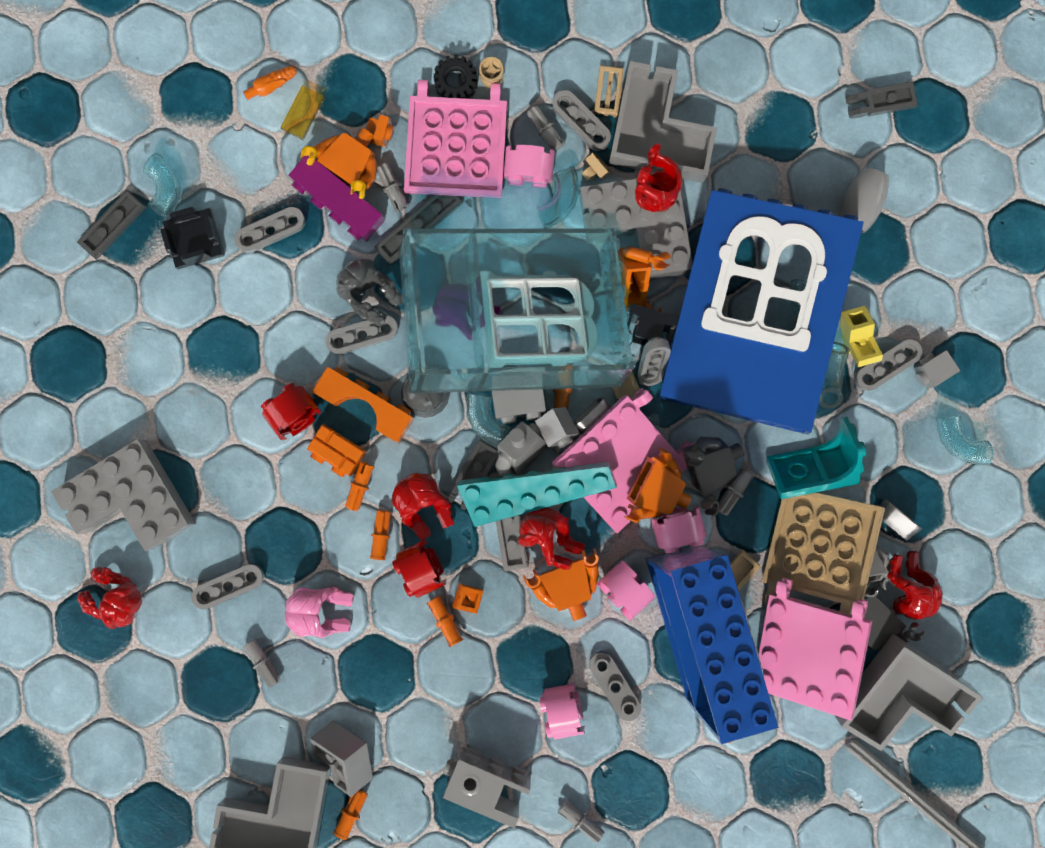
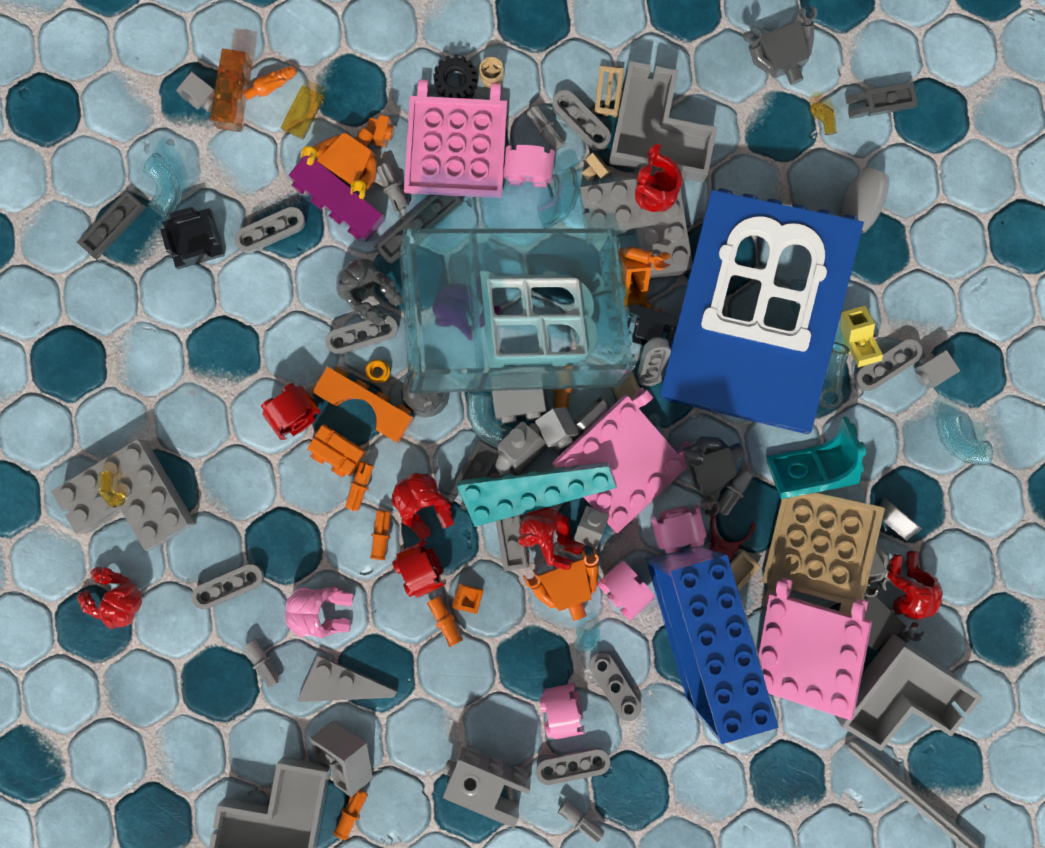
orange torso [624,447,691,523] -> none
none -> clear yellow arm [99,471,125,508]
none -> light grey brick [176,72,220,112]
none -> clear orange arch [210,48,253,132]
none -> light grey wing [298,655,397,702]
none -> light orange plate [366,359,390,384]
none -> light grey plate [536,748,610,785]
none -> light grey brick [574,506,610,549]
none -> clear light blue plate [575,627,600,653]
none -> dark red helmet [709,515,756,559]
none -> dark grey torso [743,6,817,85]
none -> clear yellow arm [810,102,837,135]

